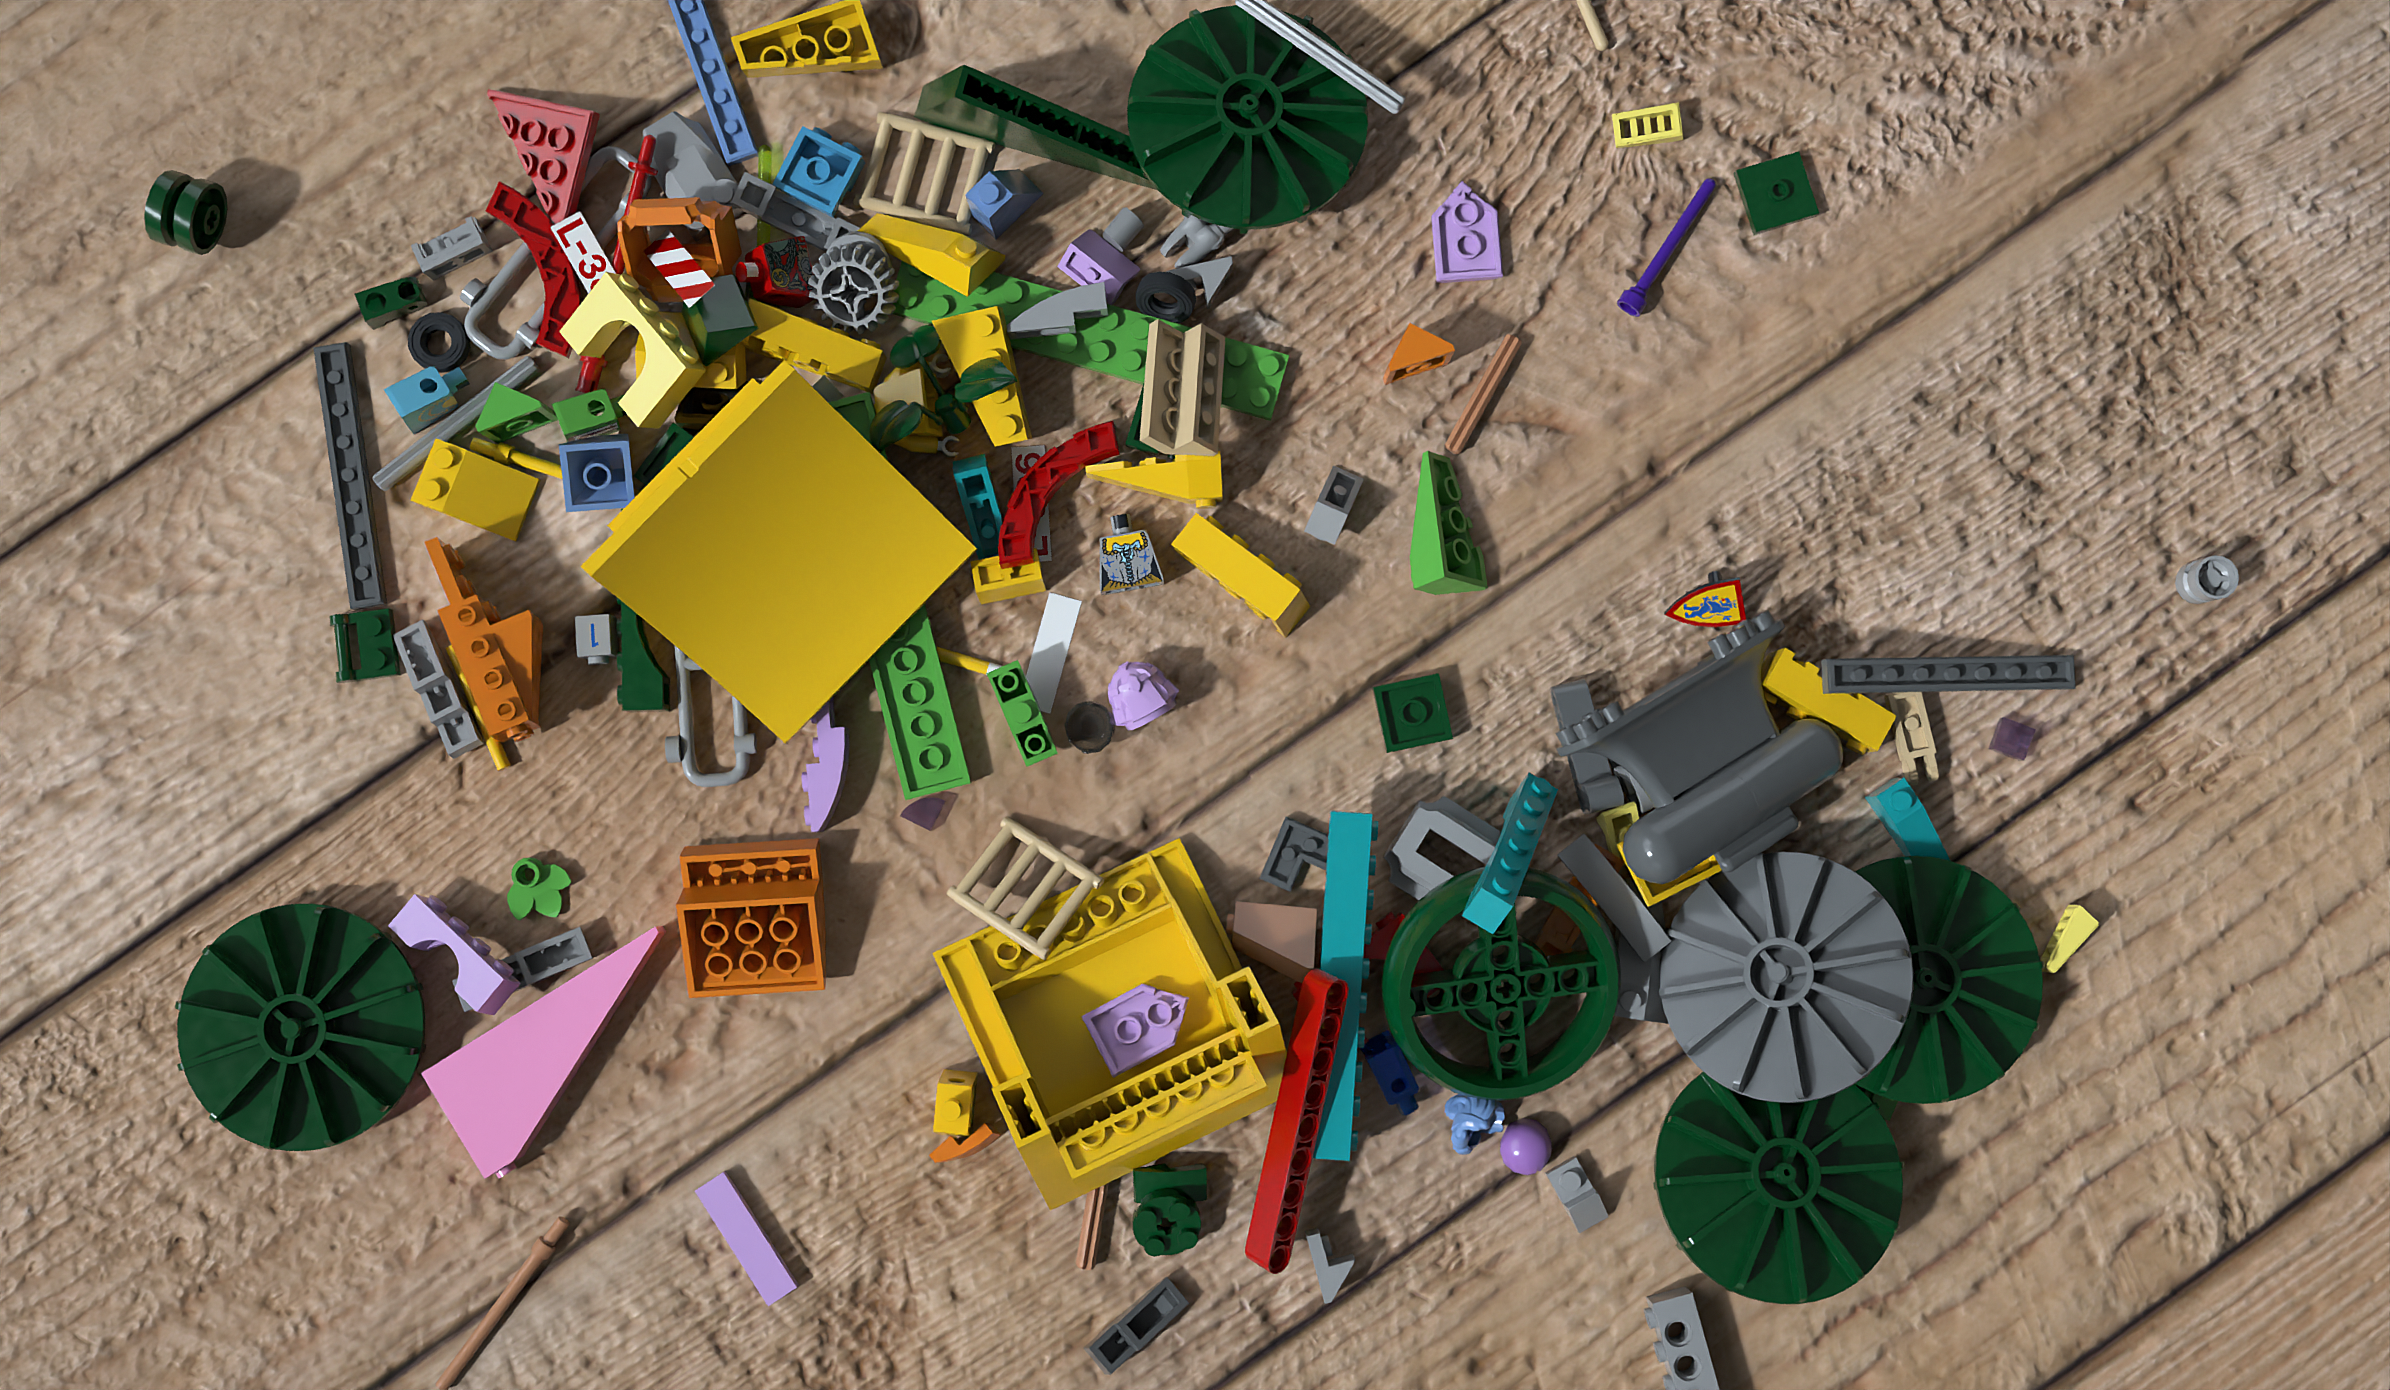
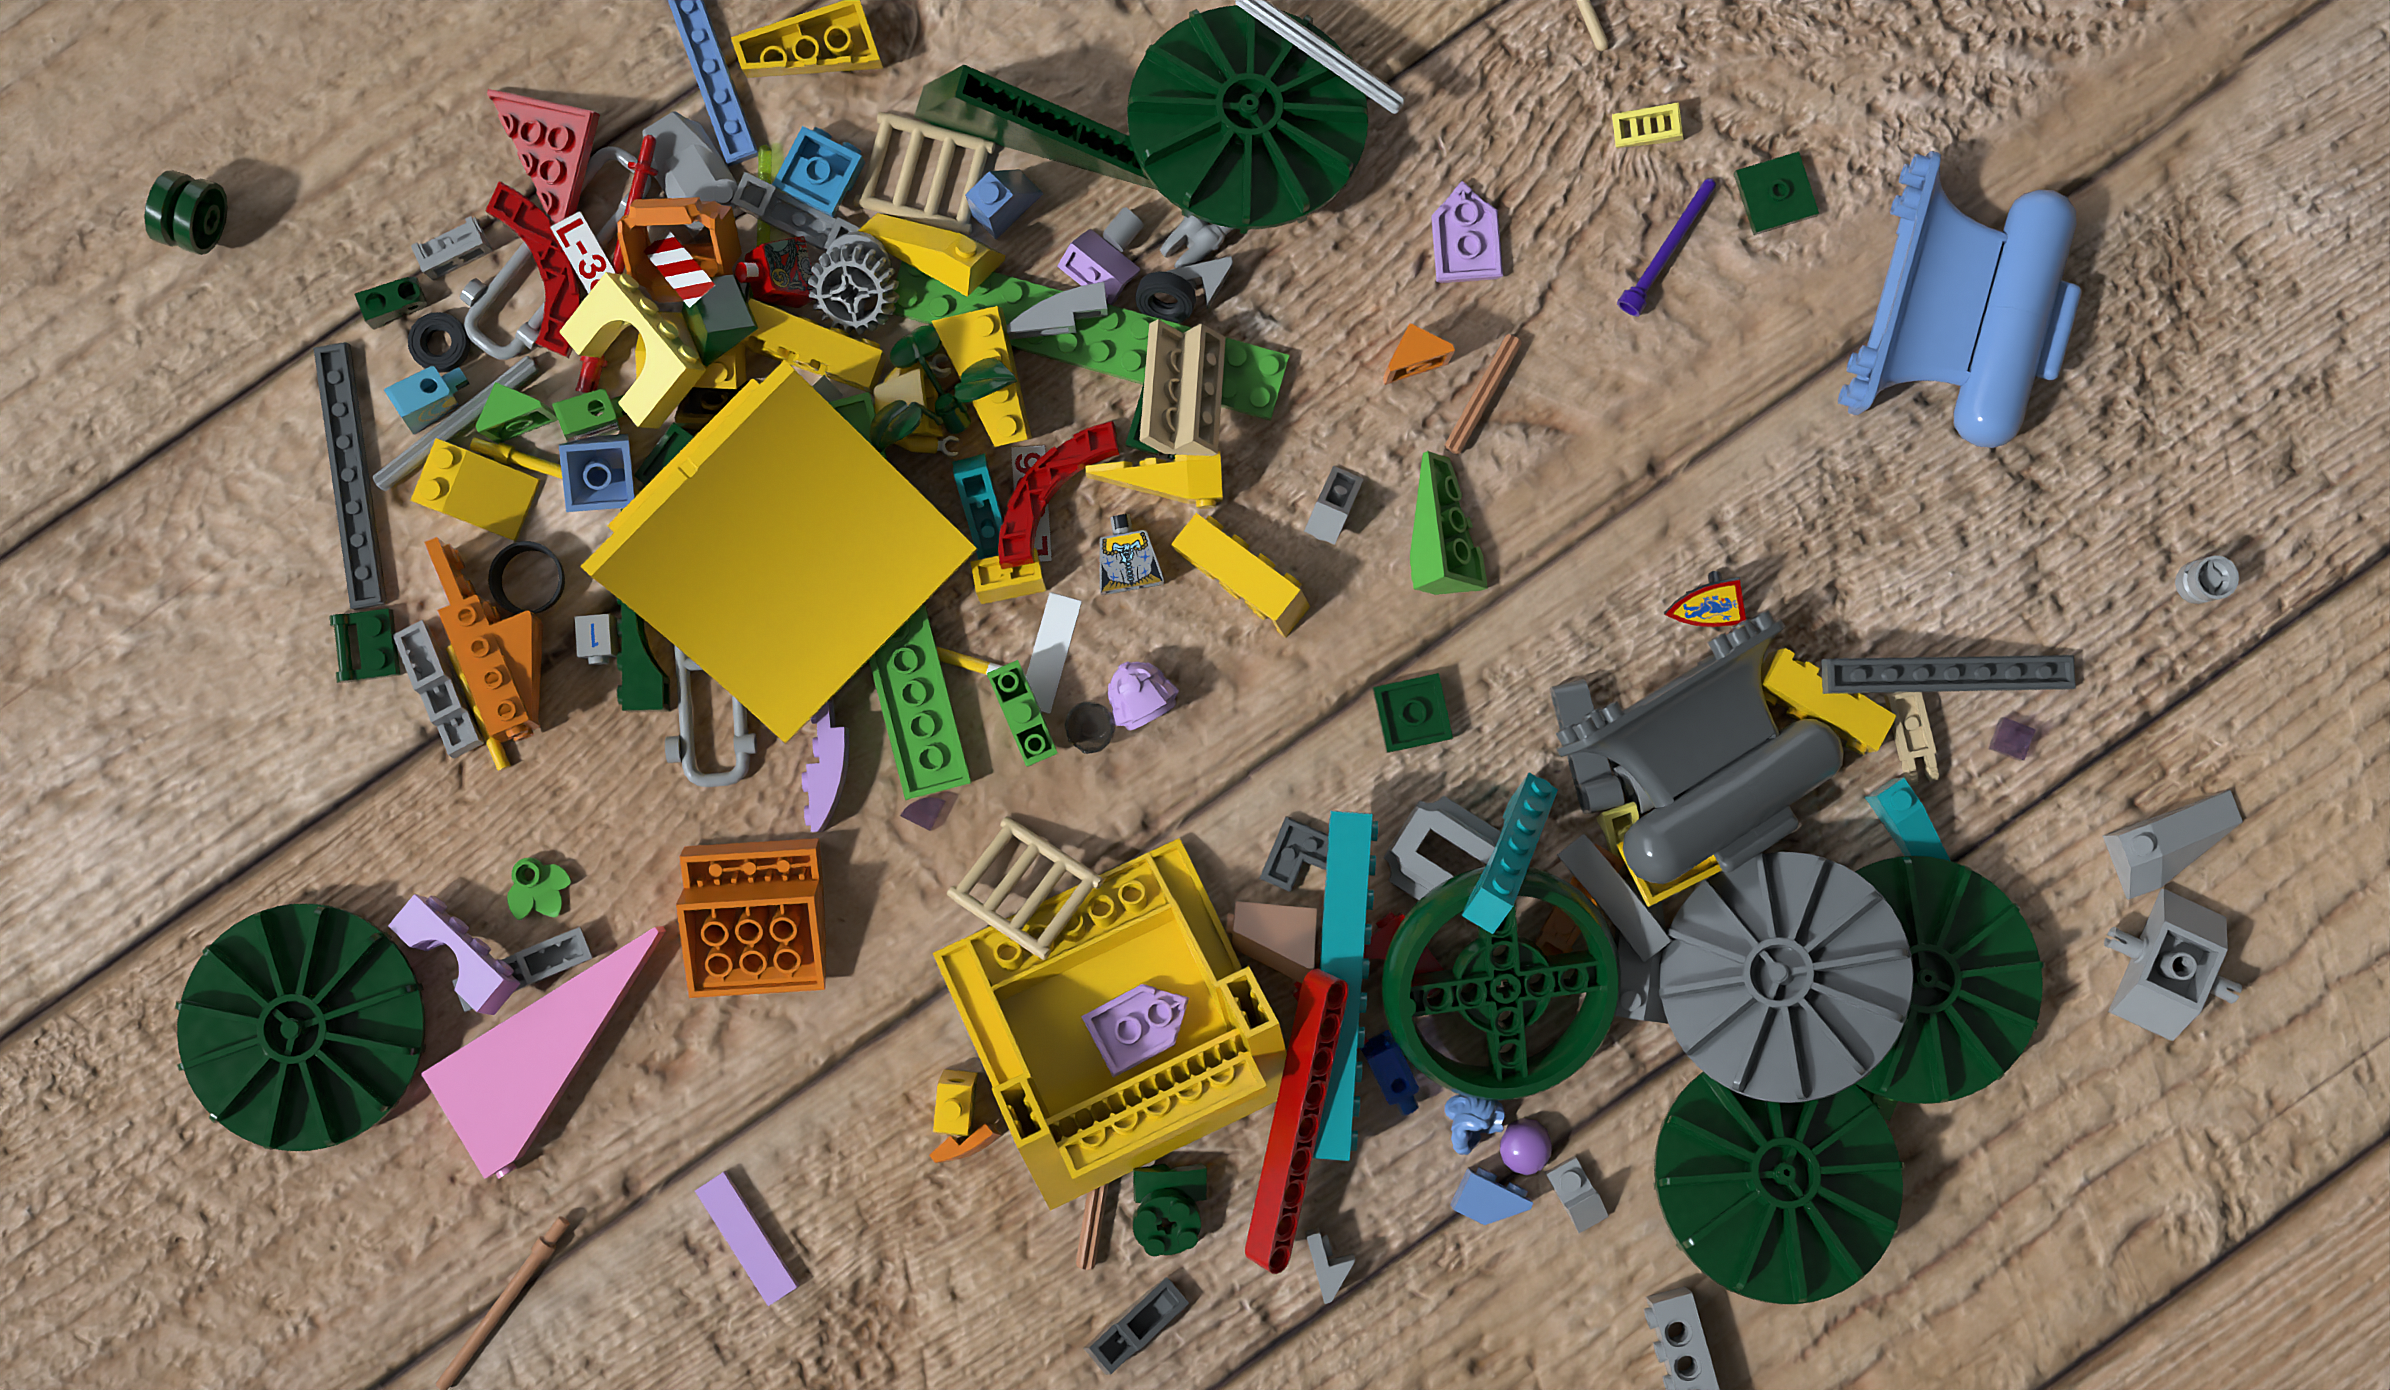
light yellow slope [2040,905,2099,973] -> none
none -> black tyre [488,541,565,614]
none -> medium blue slope [1450,1167,1533,1225]
none -> medium blue piece [1838,151,2081,448]
none -> light grey wedge [2103,790,2243,899]
none -> light grey slope [2104,889,2242,1041]

